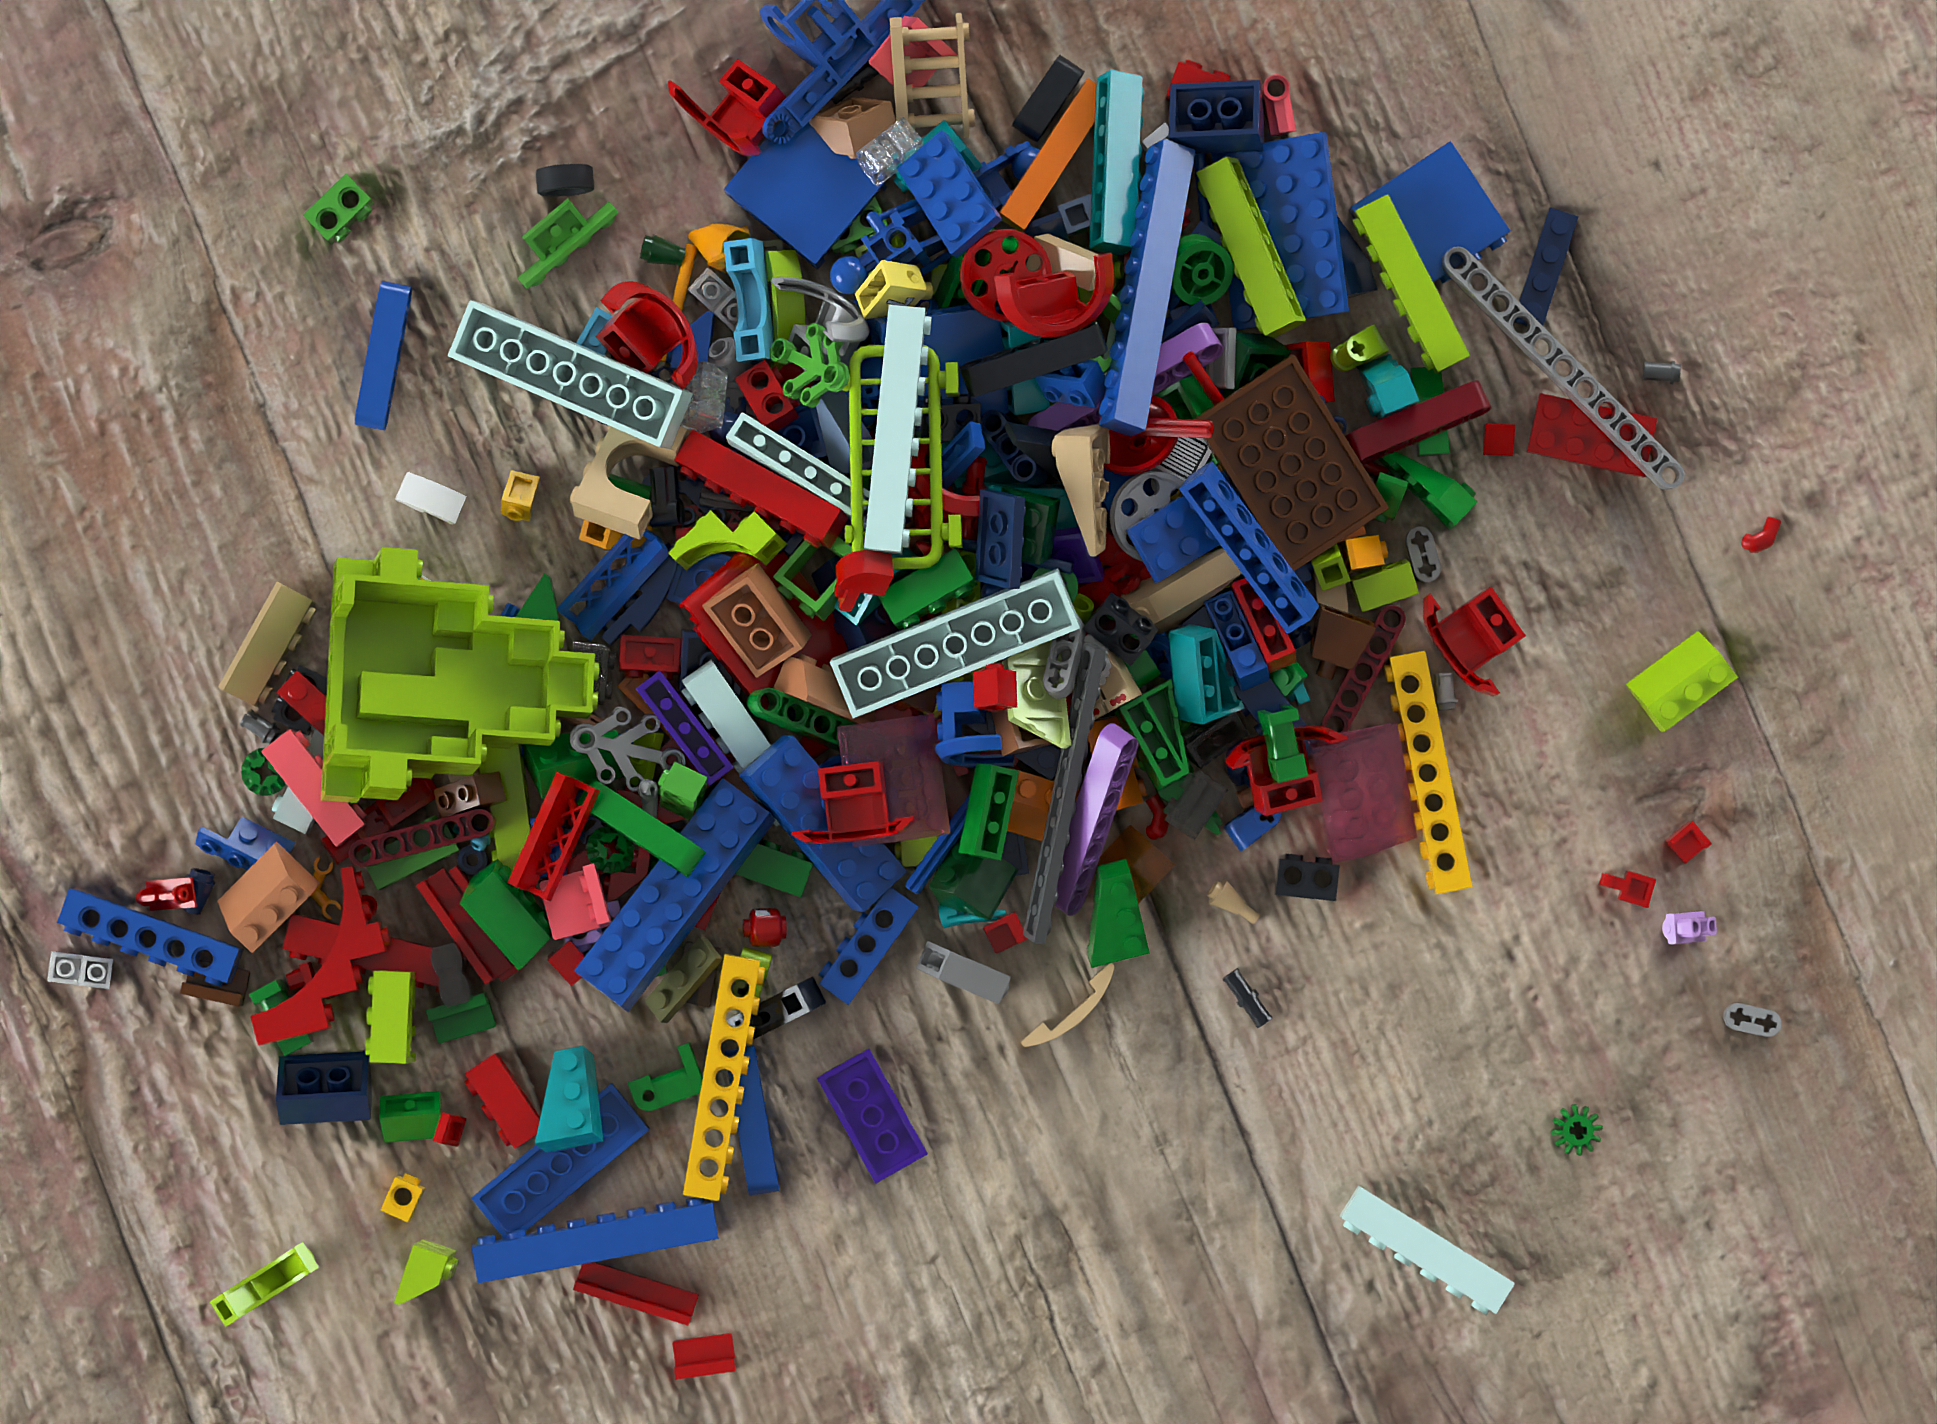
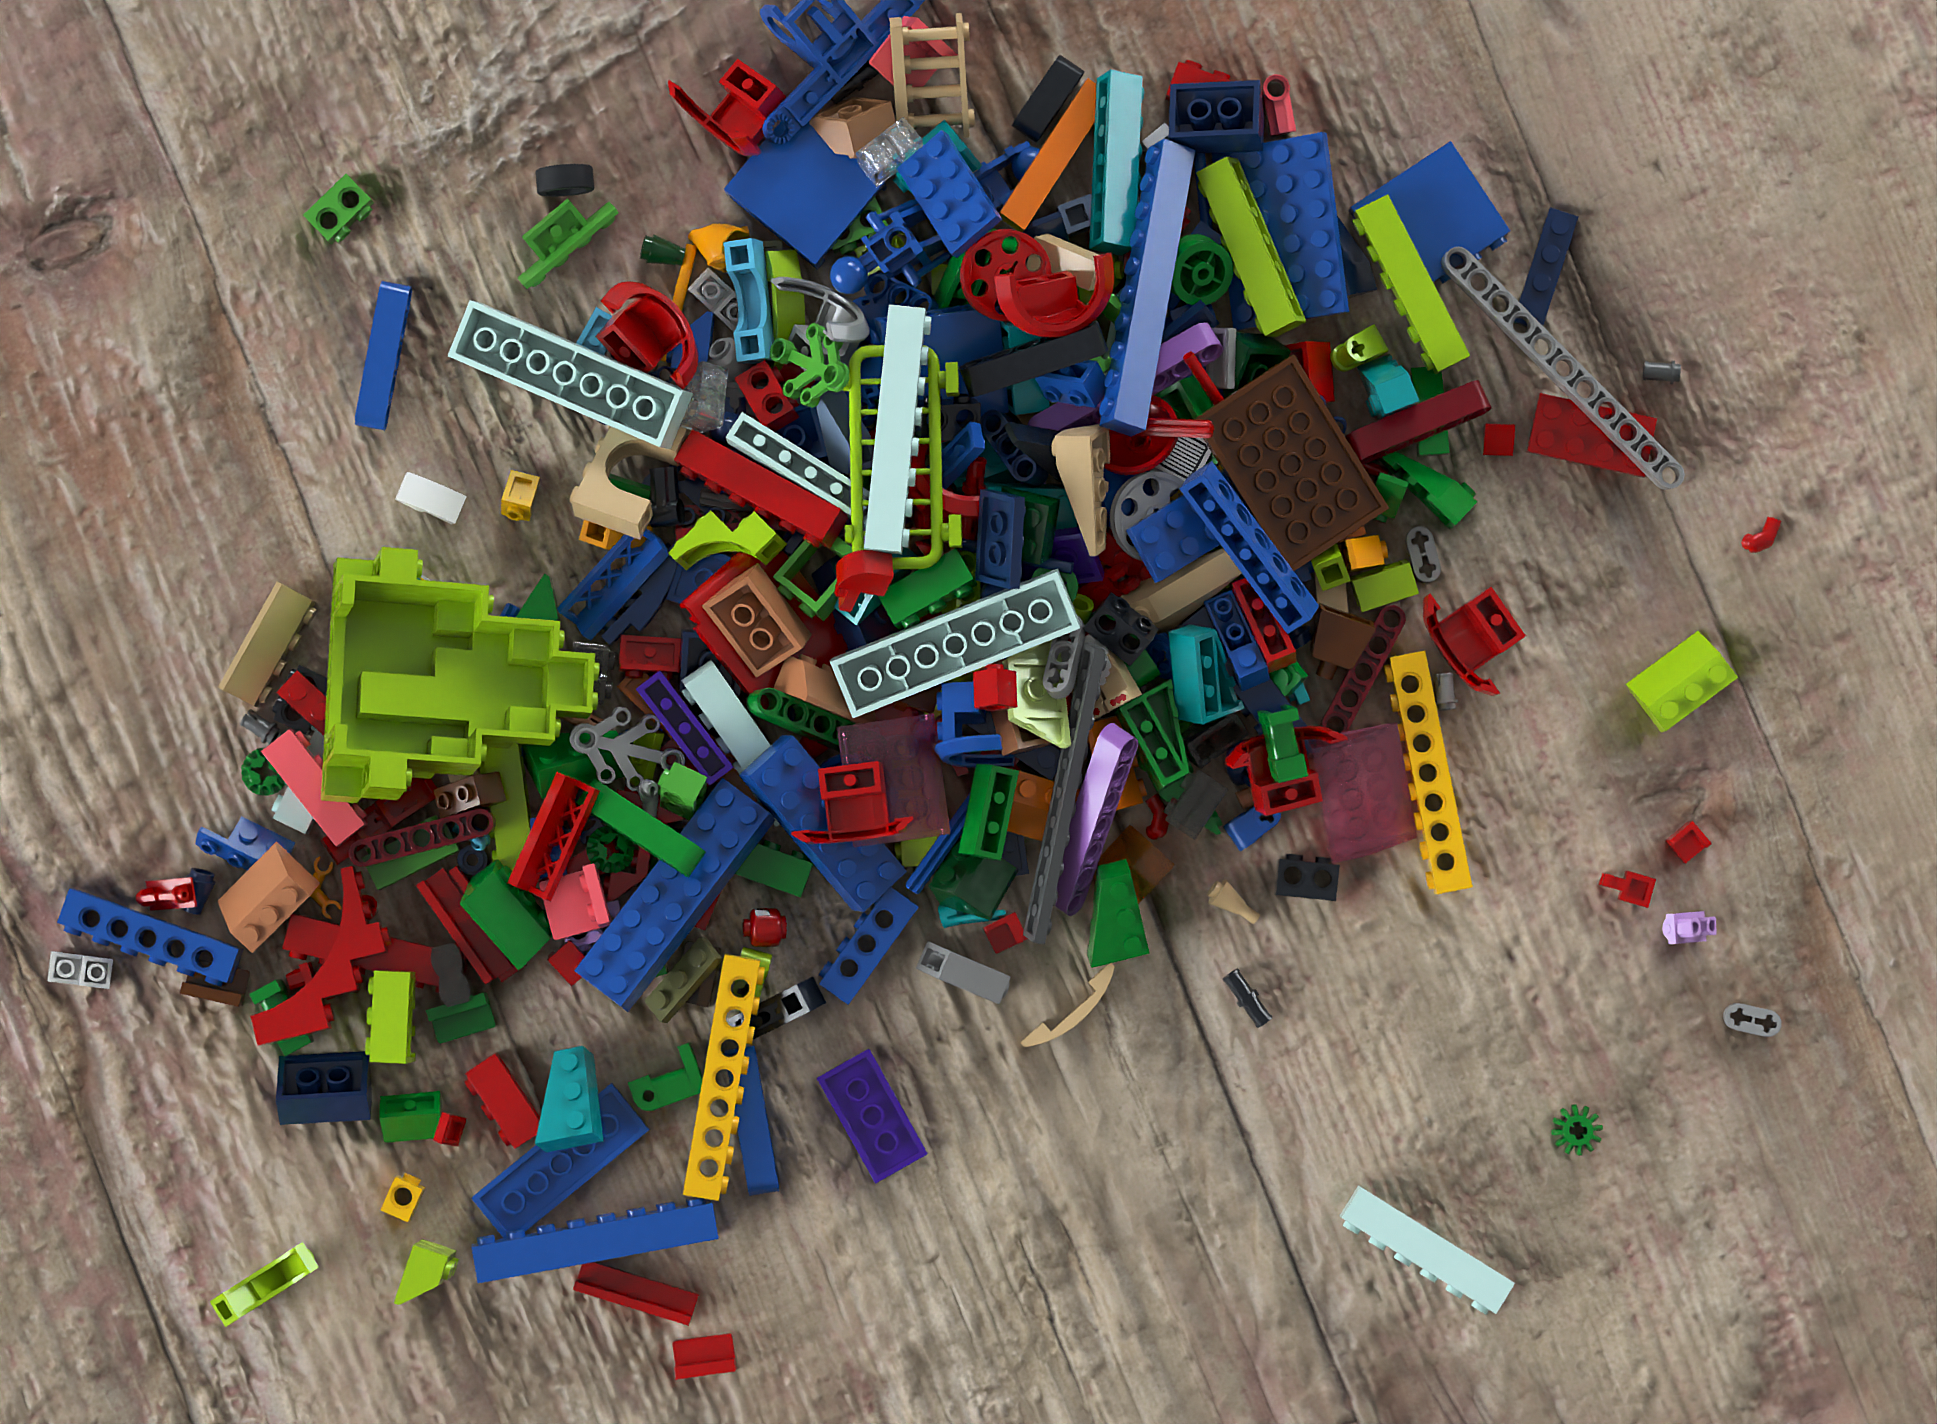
light yellow torso [855,260,933,319] -> none

